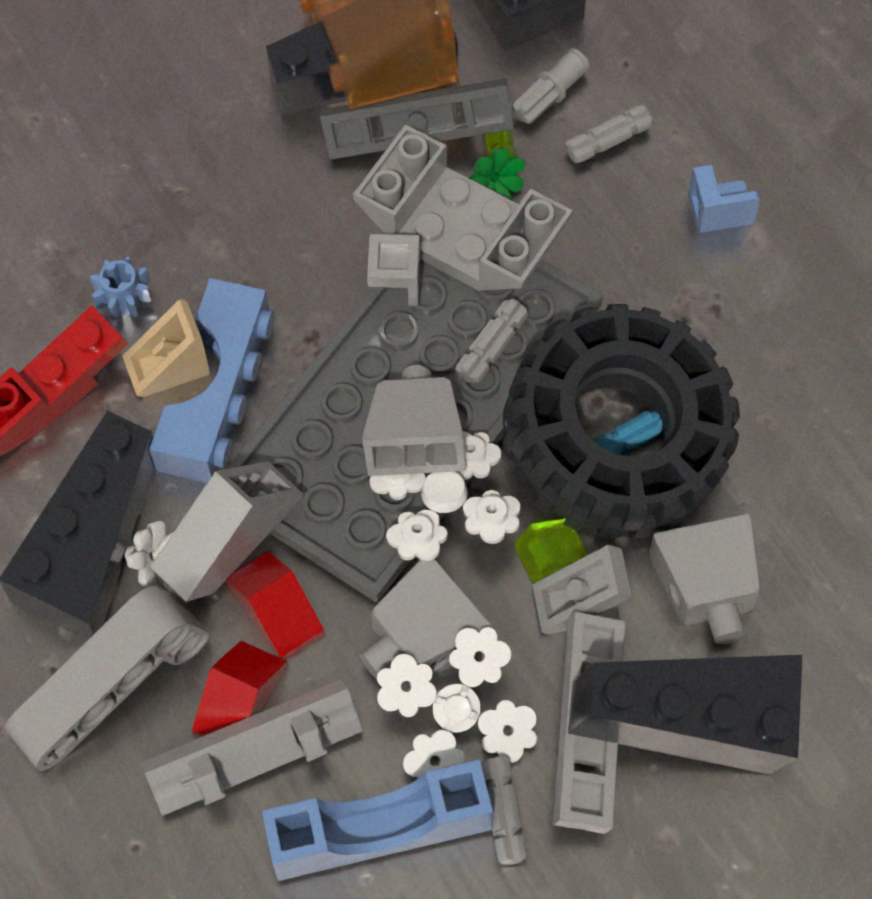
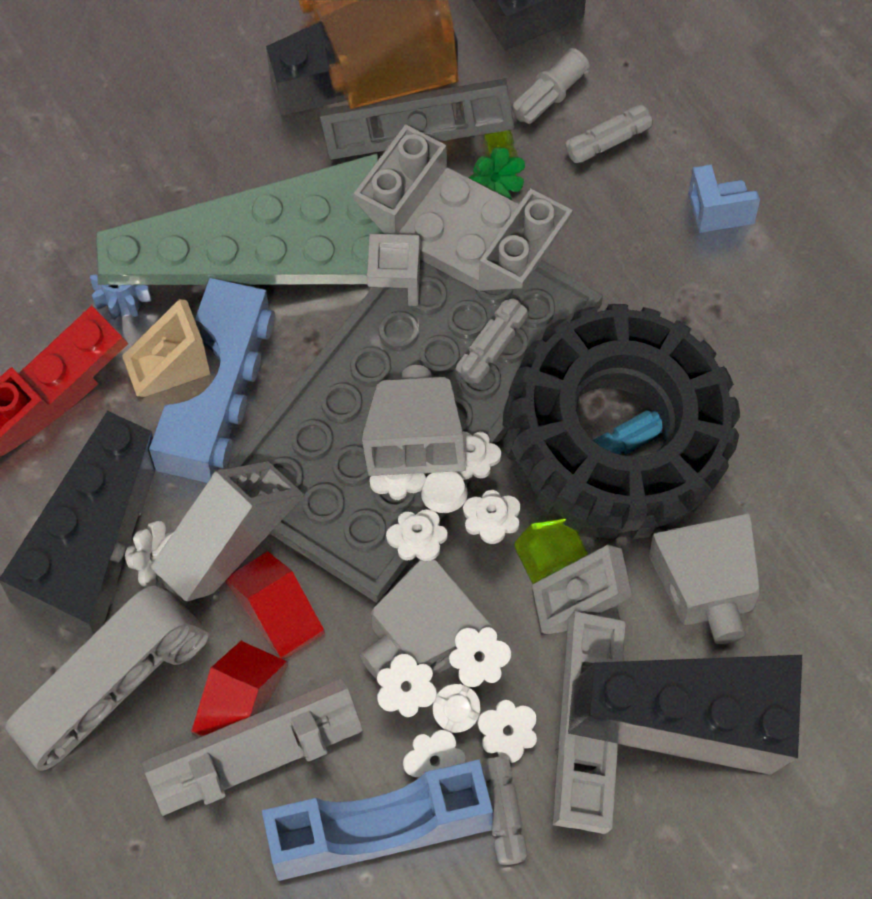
none -> sand green wing [96,154,384,285]

